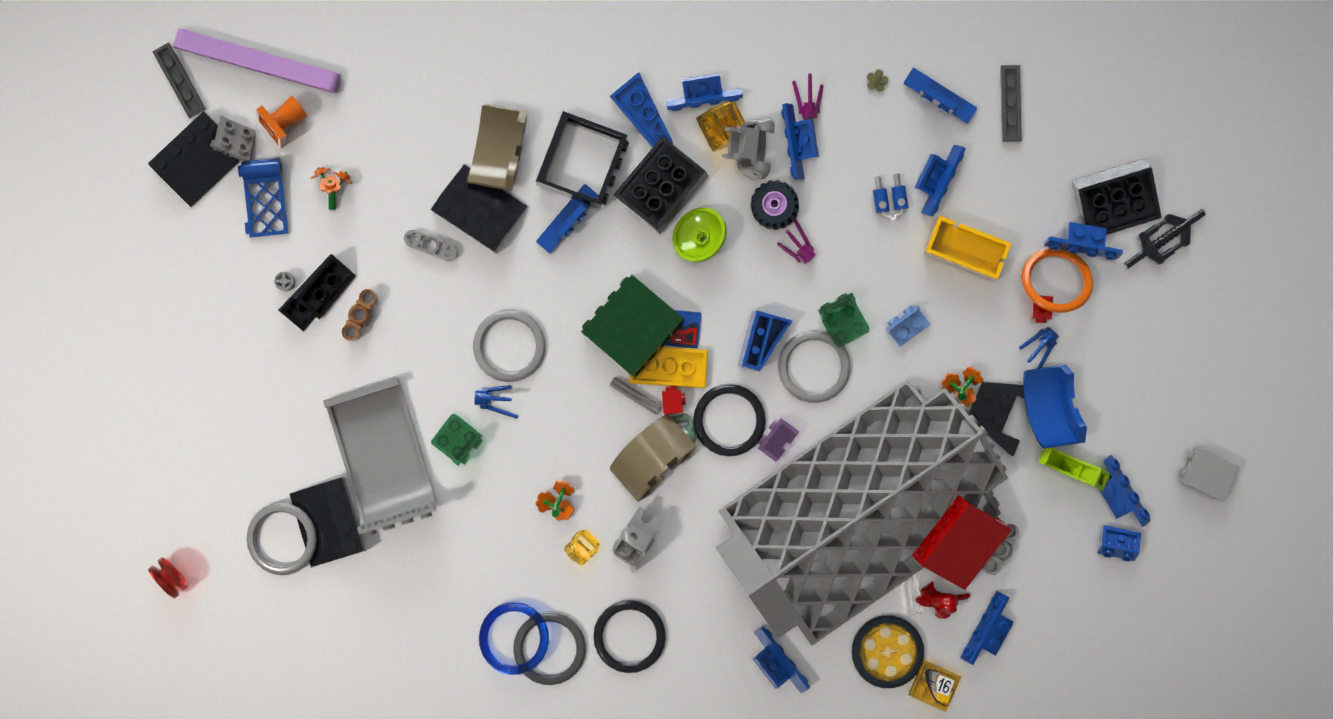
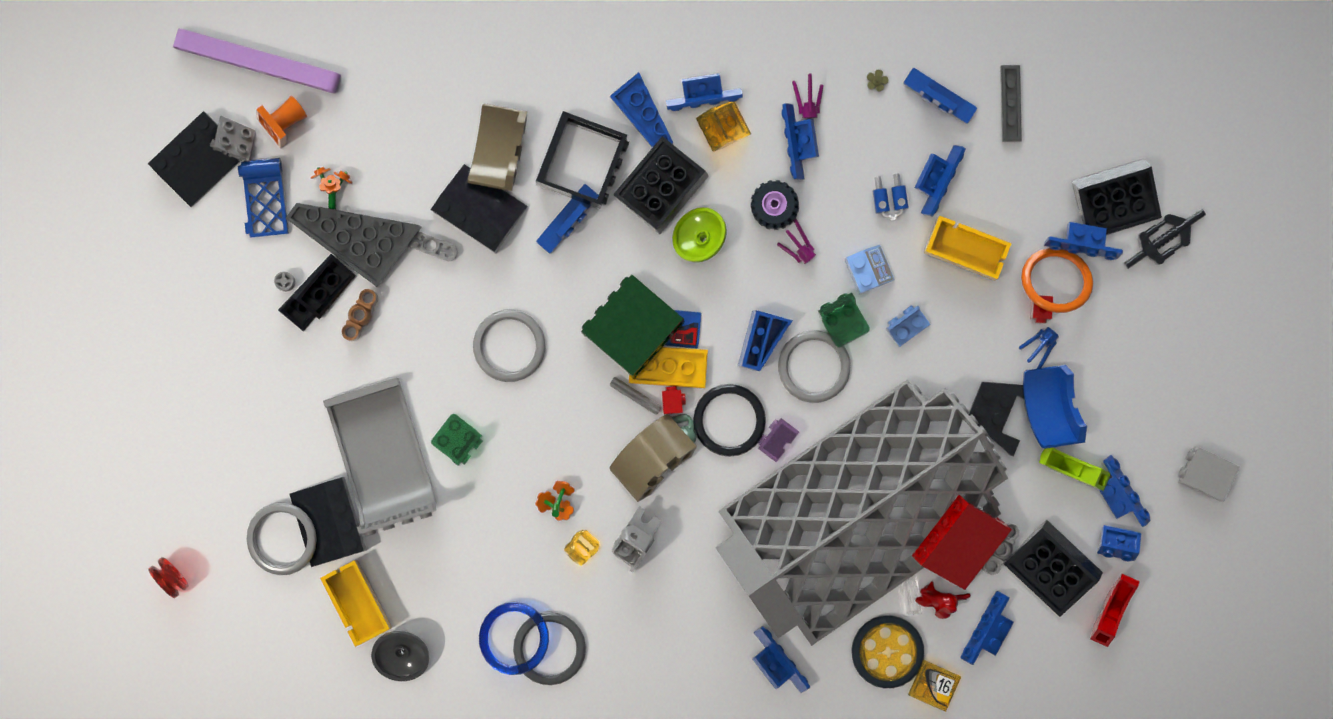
dark grey tile [152,42,206,118] -> none
blue plant [474,385,518,419] -> none
black wedge [593,600,666,673] -> none
light grey piece [722,118,775,180] -> none
orange plant [941,367,984,407] -> none
none -> dark grey wing [286,203,422,287]
none -> yellow piece [320,559,392,647]
none -> dark grey dish [371,631,429,681]
none -> light blue slope [845,245,894,294]
none -> black slope [1004,520,1103,617]
none -> red arch [1090,574,1140,647]

